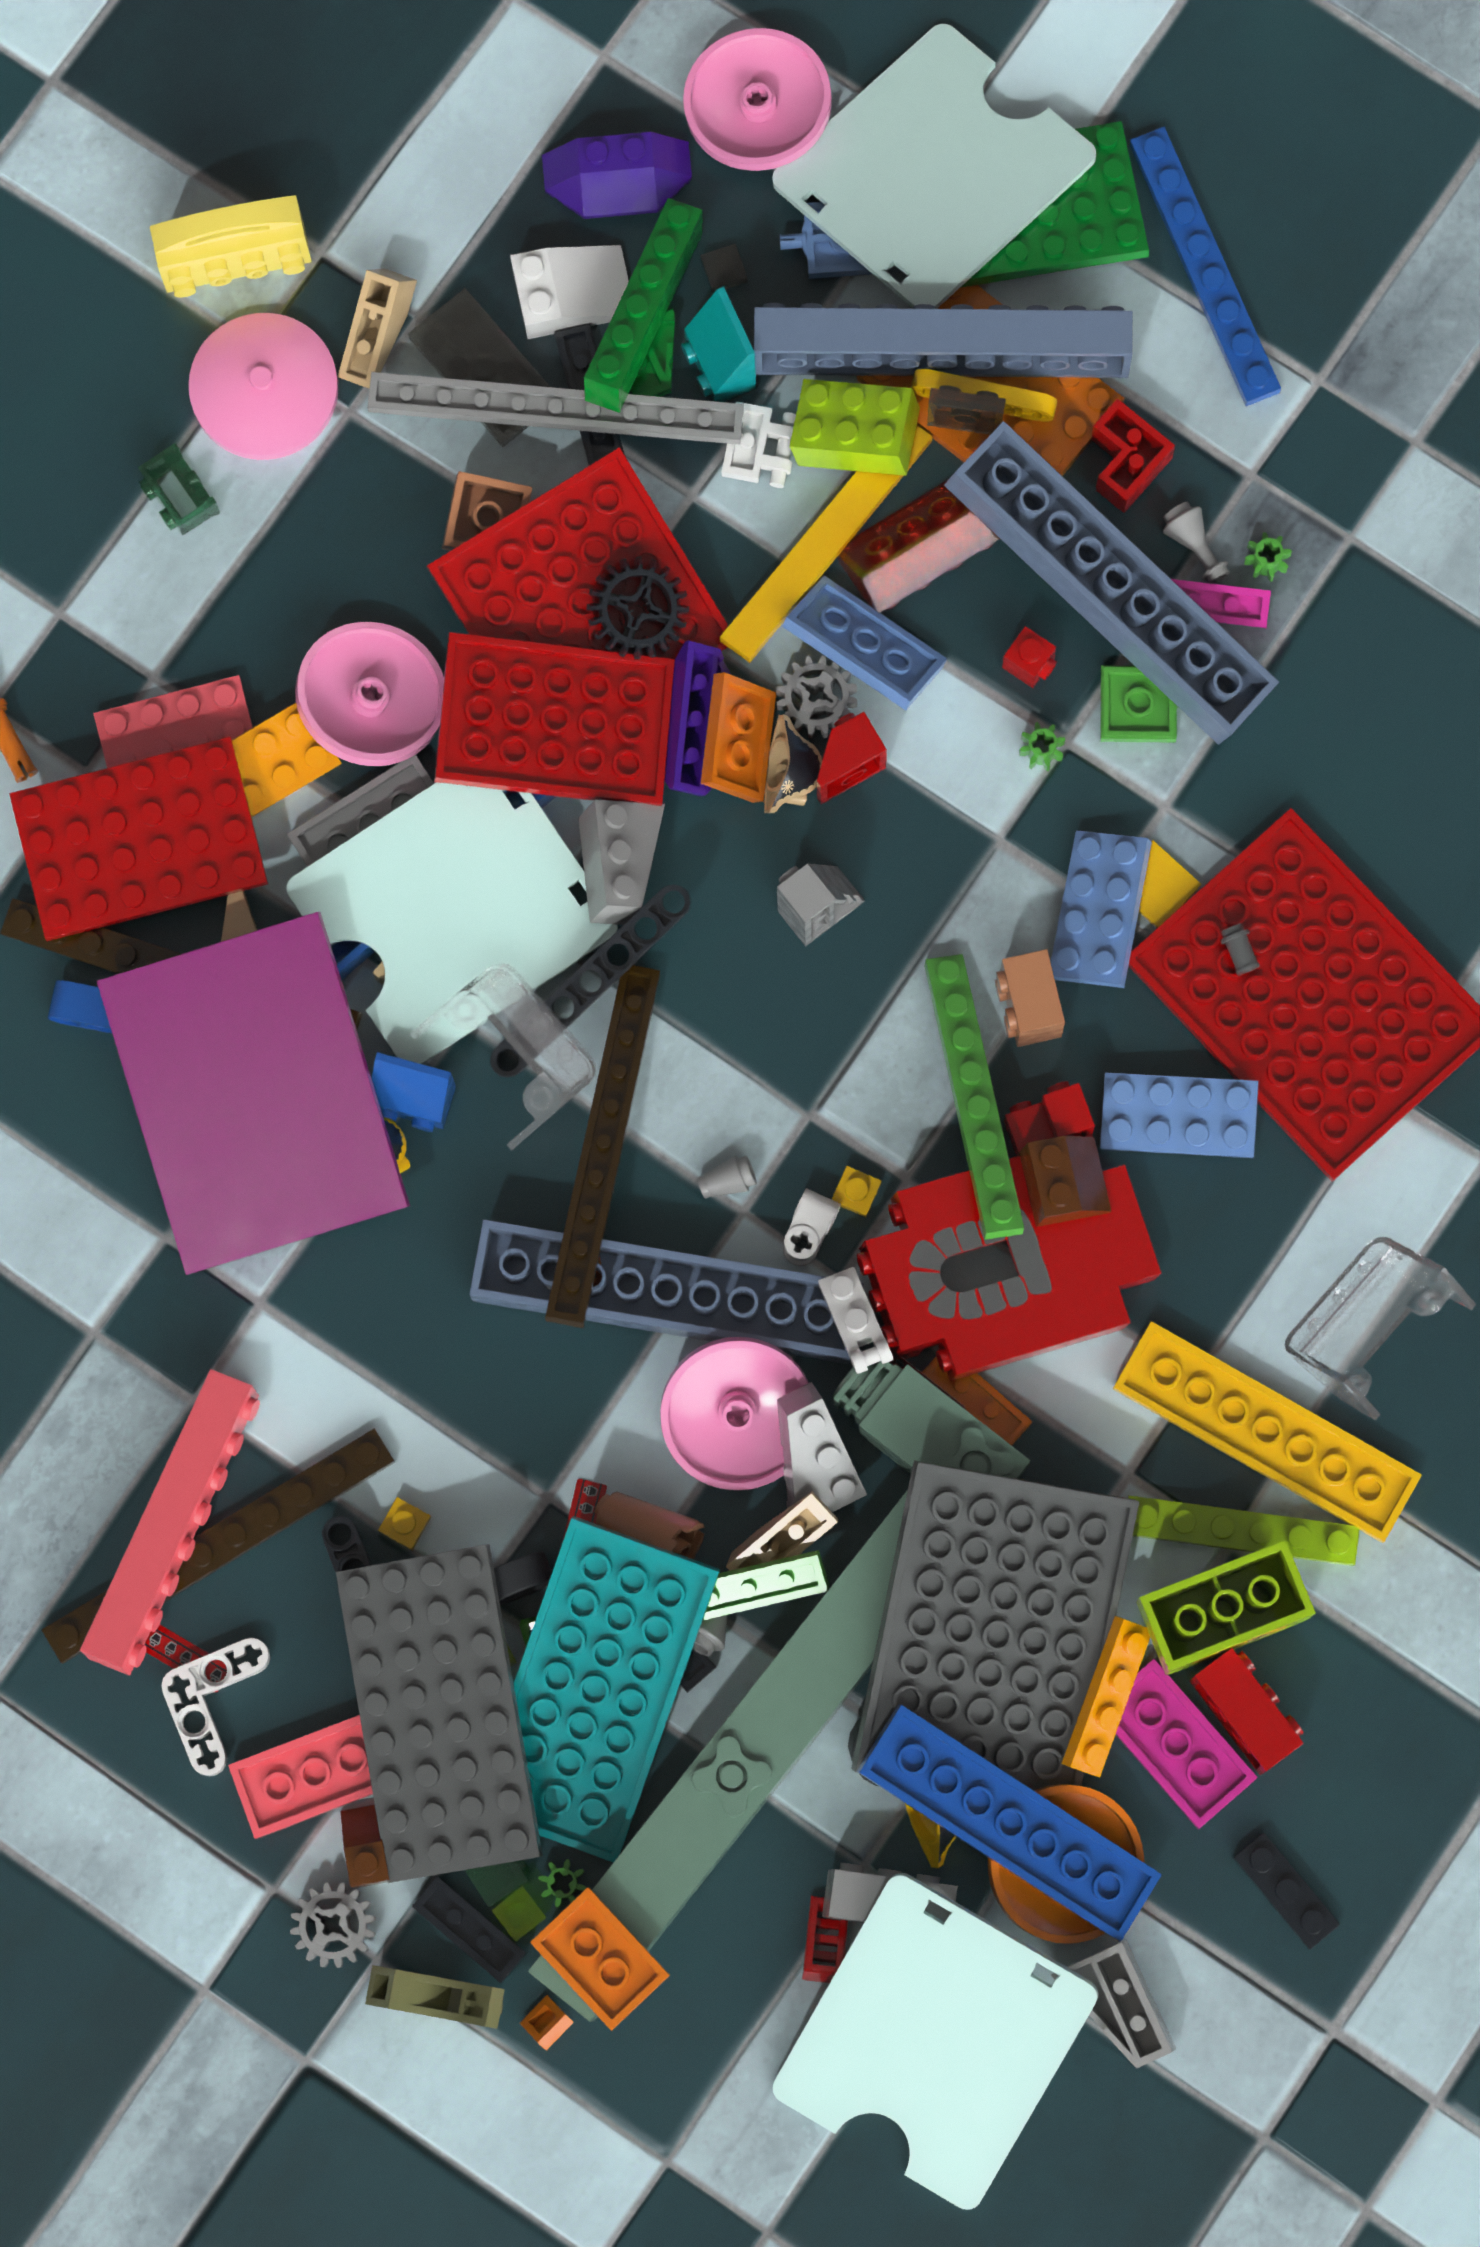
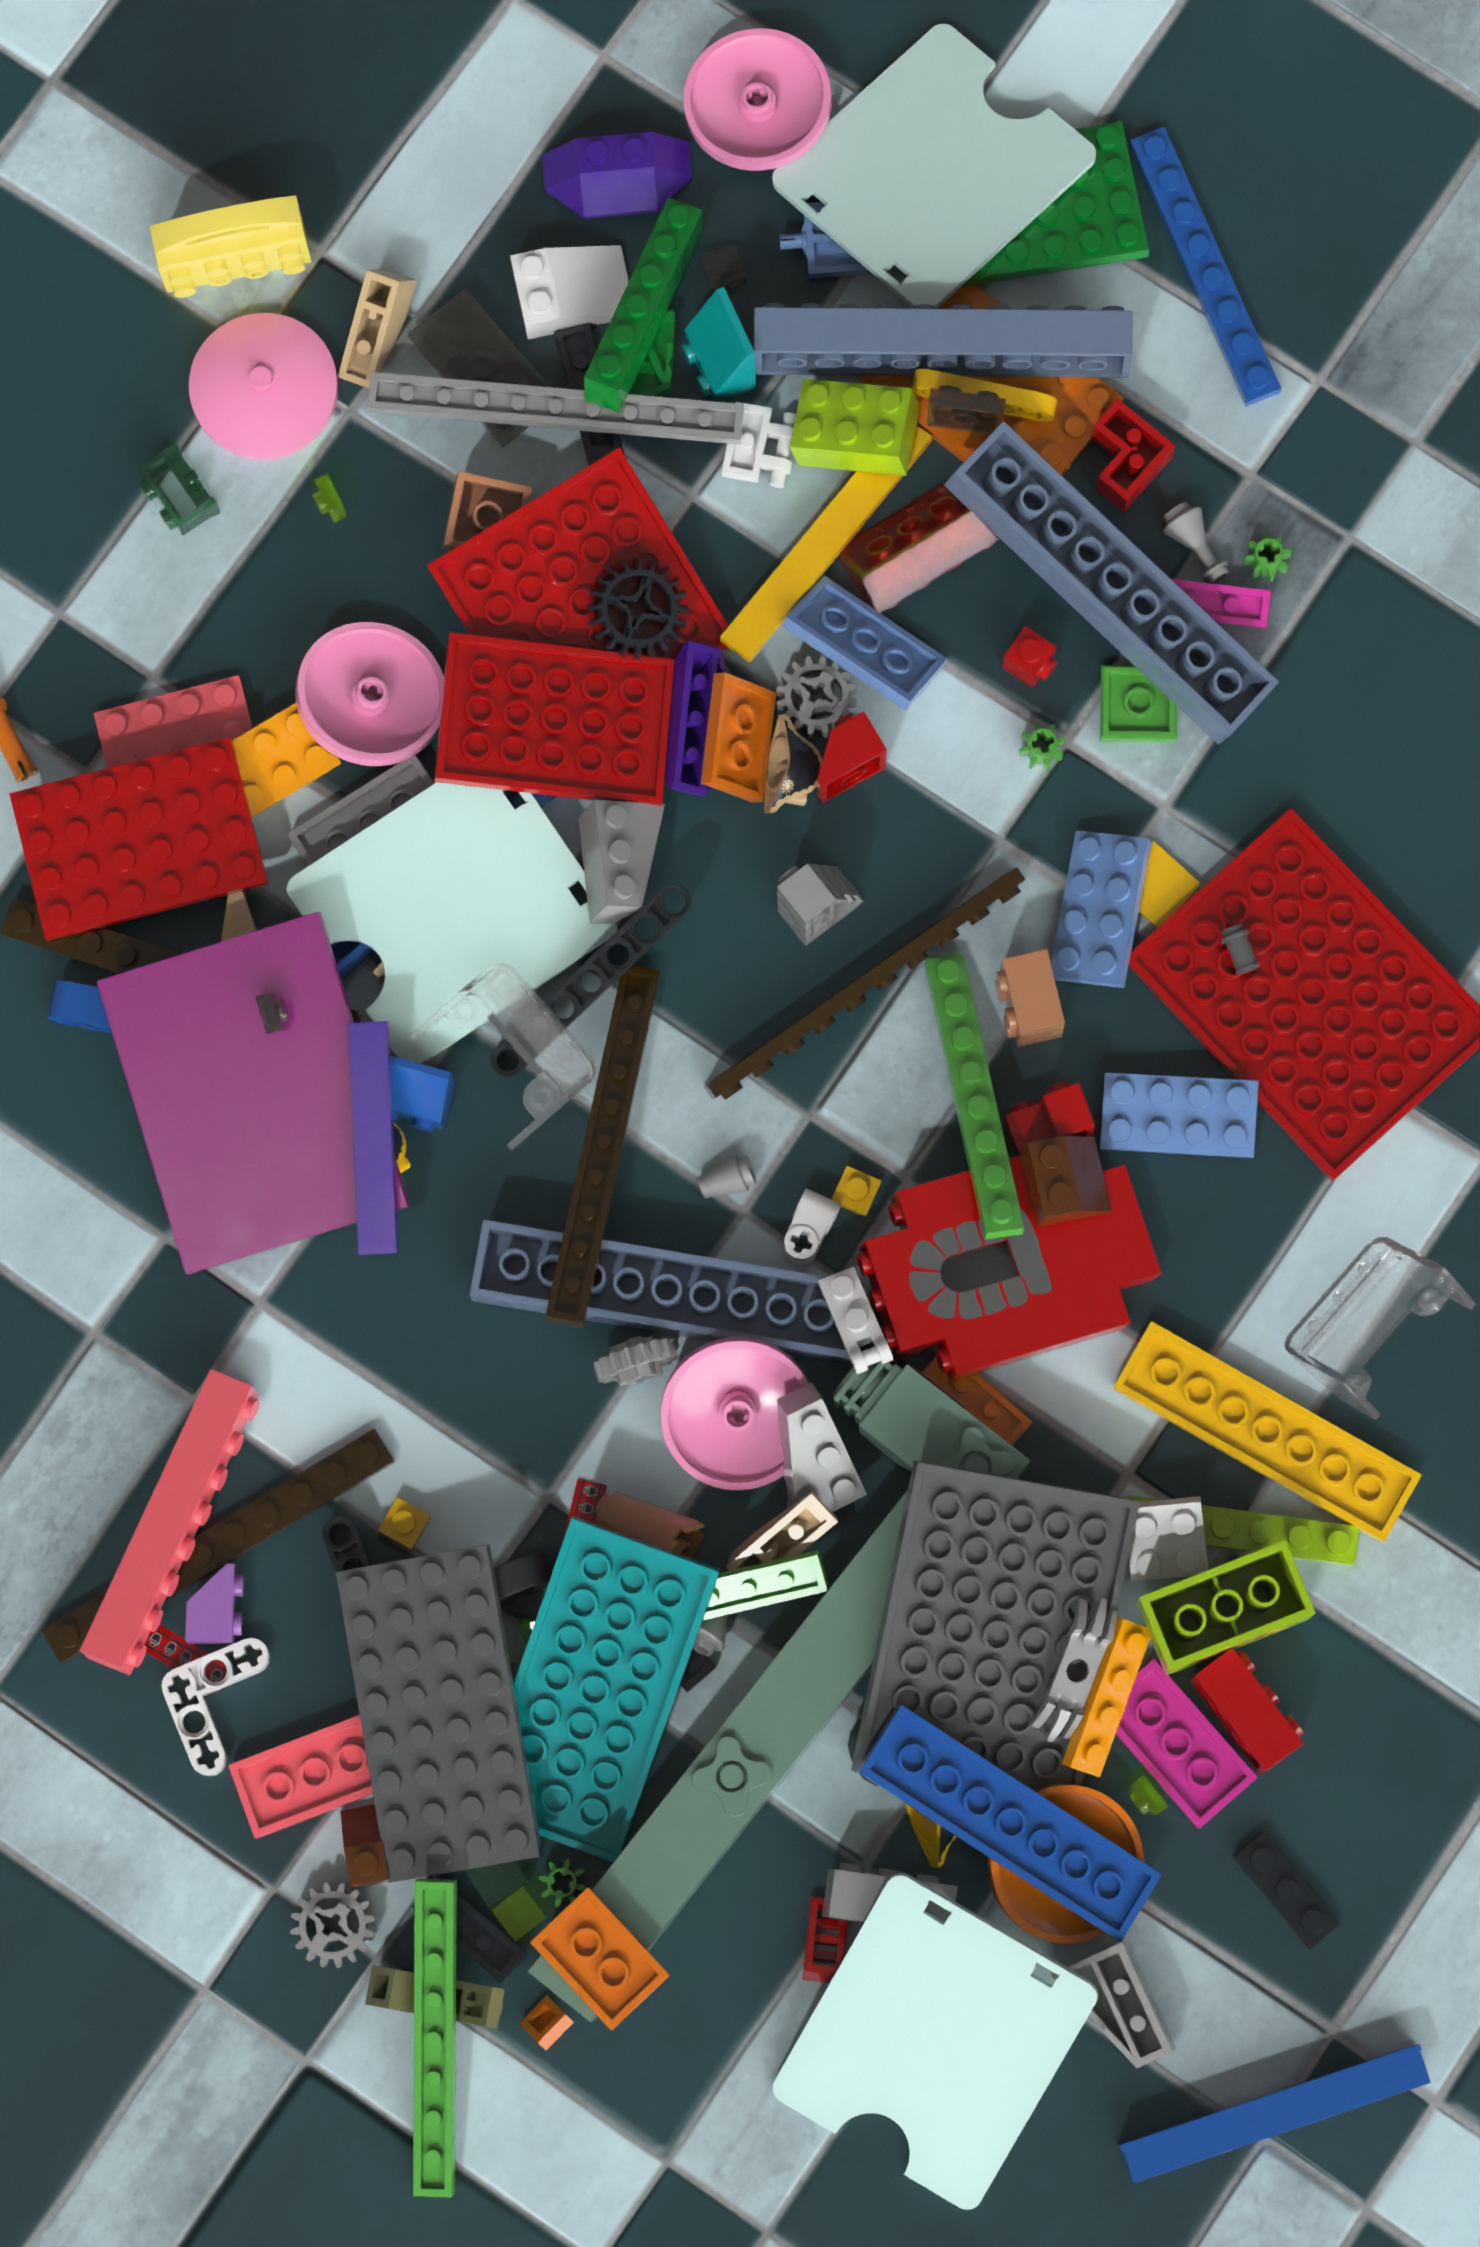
none -> medium lavender slope [185,1564,244,1645]
none -> clear smoke plate [255,993,290,1035]
none -> clear neon green plate [312,474,347,523]
none -> dark purple tile [348,1021,399,1255]
none -> bright green plate [413,1879,457,2198]
none -> light grey gear [593,1336,678,1386]
none -> dark brown plate [704,867,1026,1100]
none -> light grey piece [1030,1597,1118,1742]
none -> blue tile [1117,2044,1431,2183]
none -> white plate [1128,1496,1209,1582]
none -> clear neon green plate [1129,1775,1168,1817]

